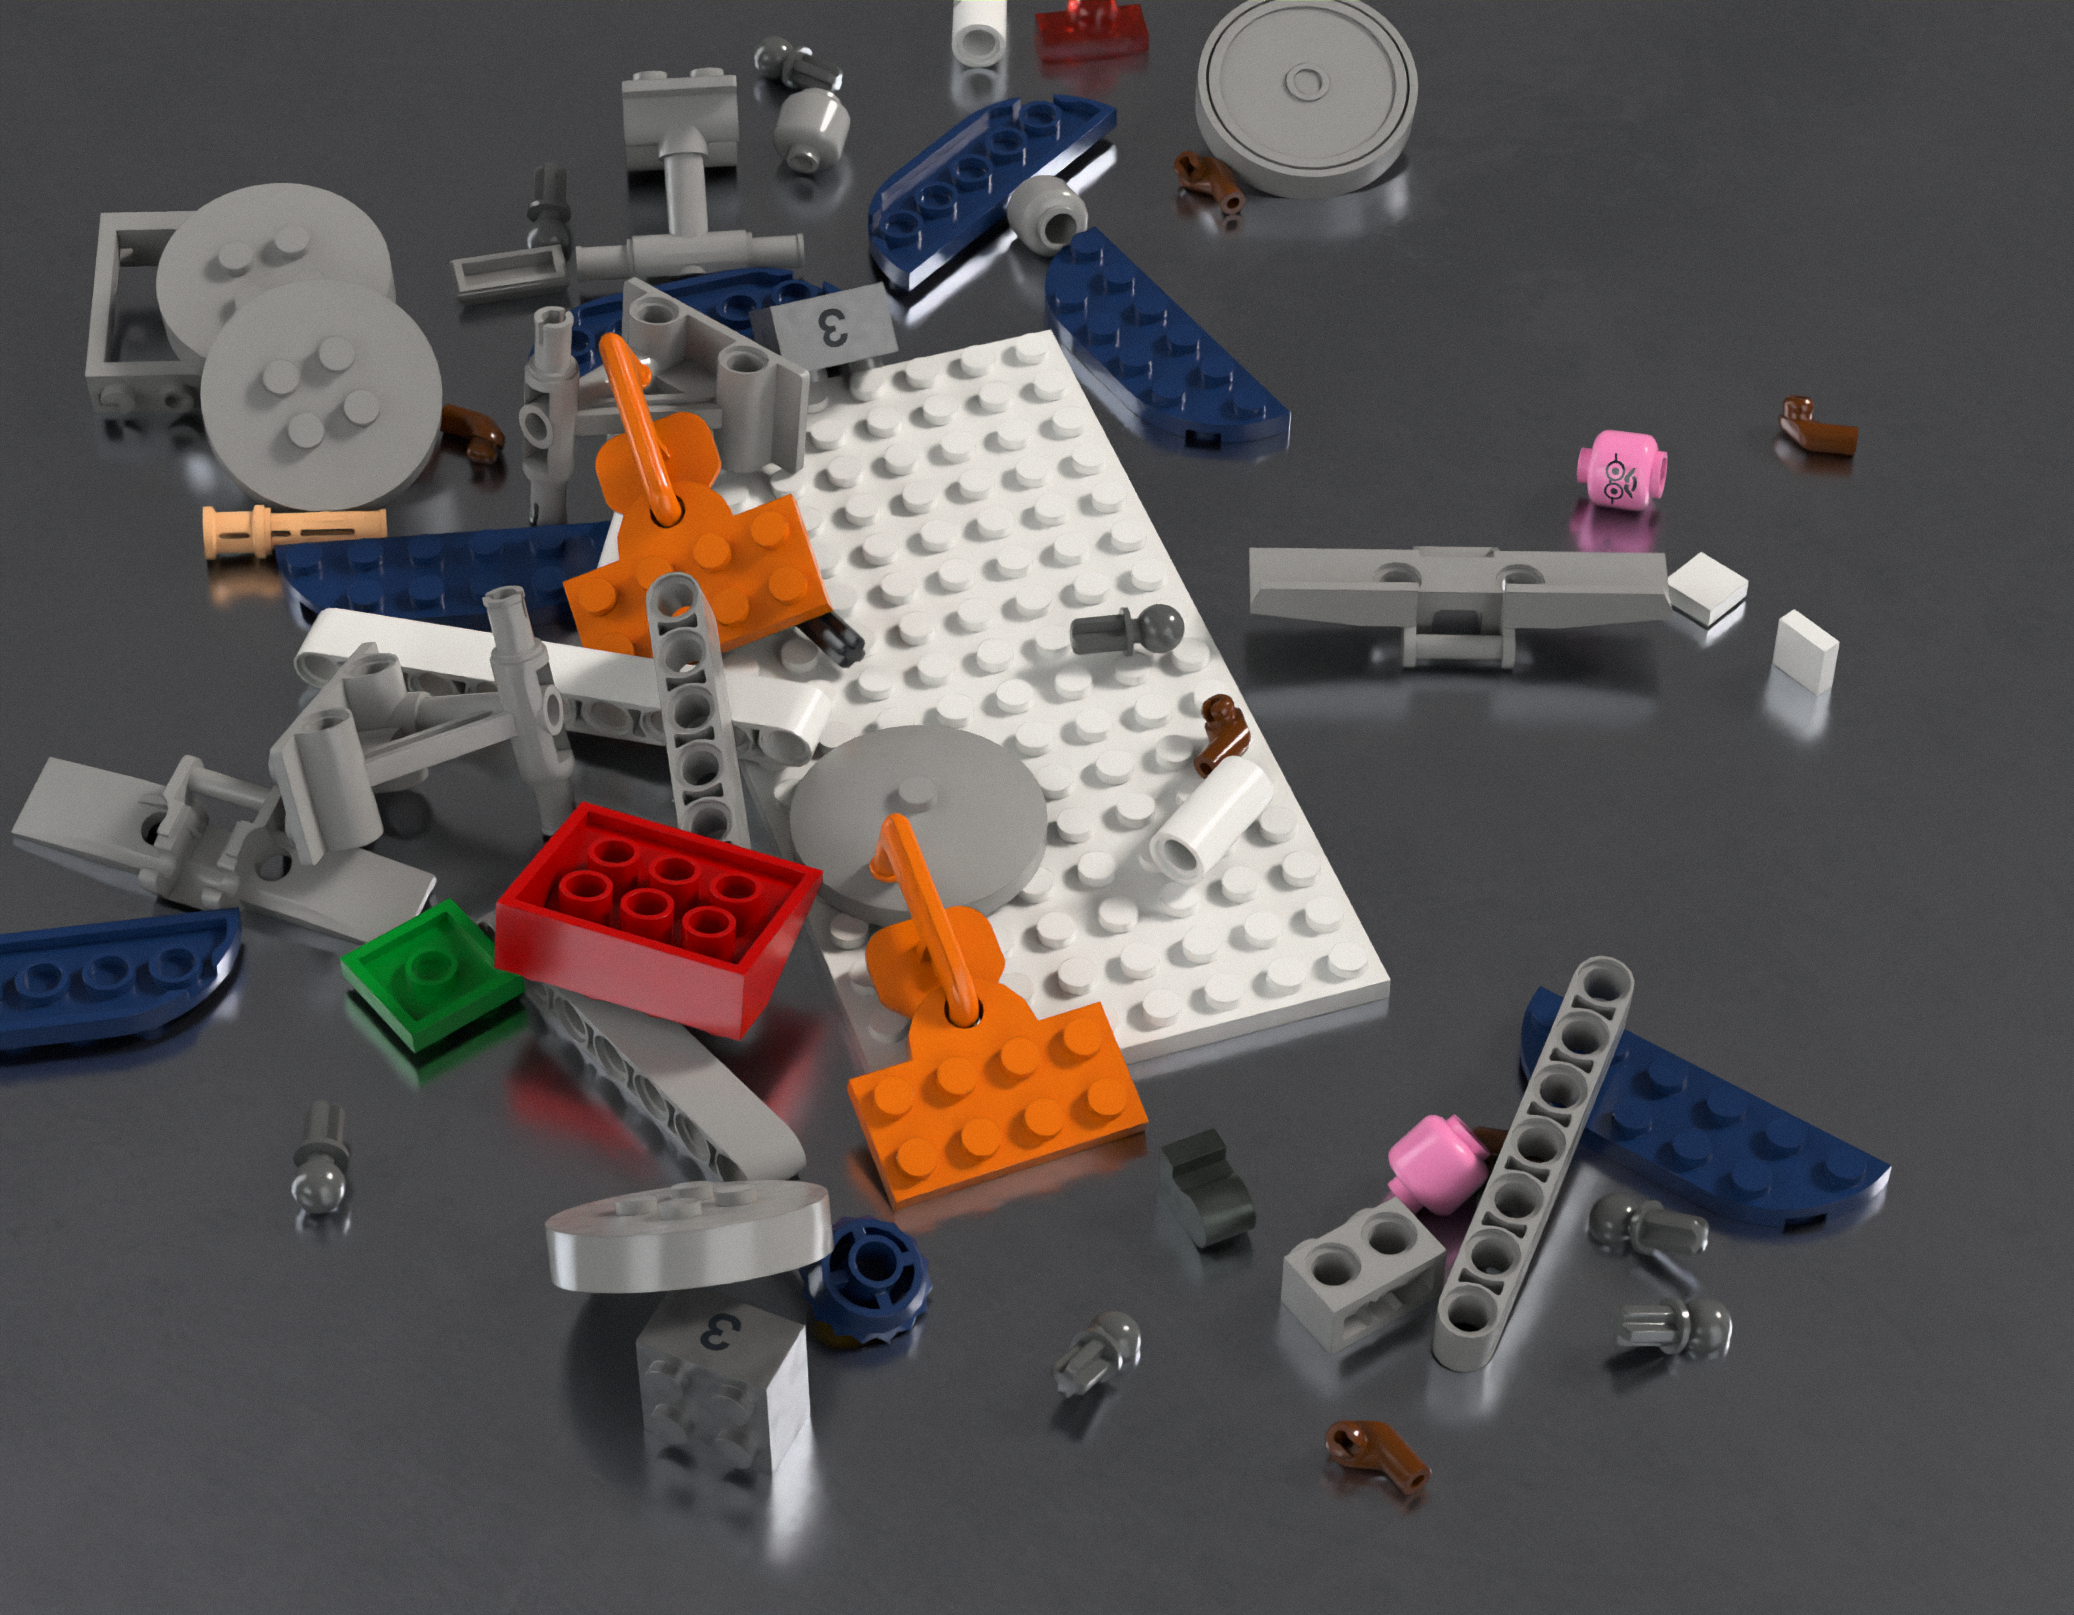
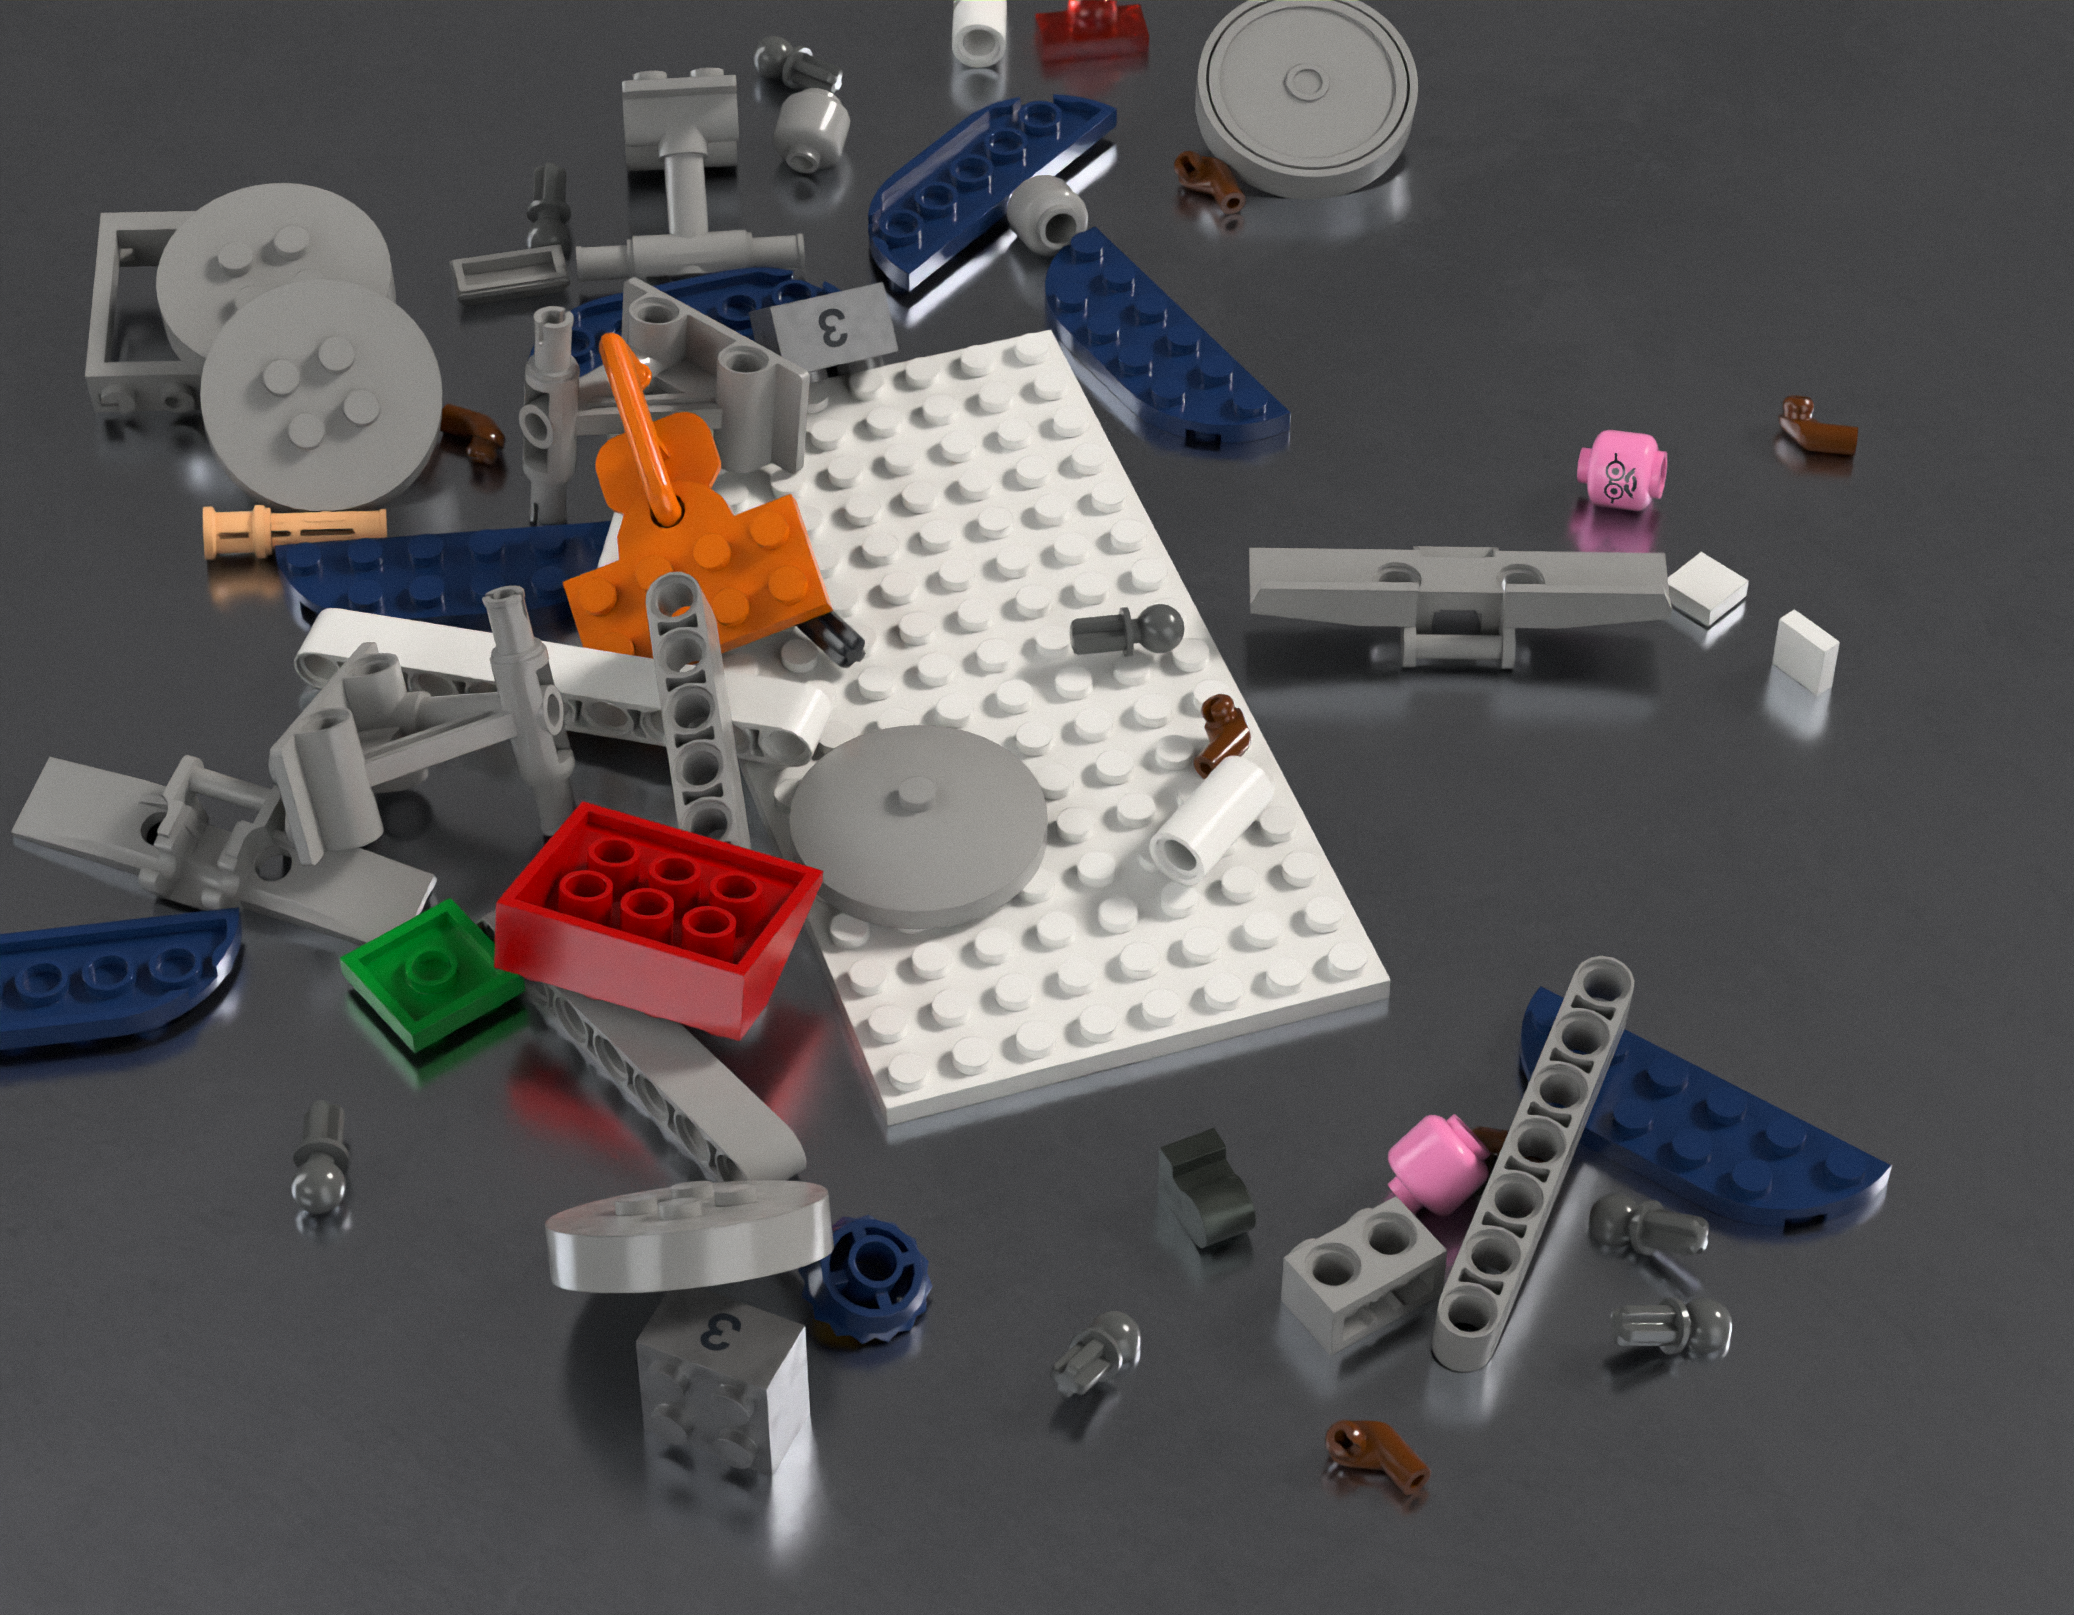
orange plate [846,813,1149,1211] -> none

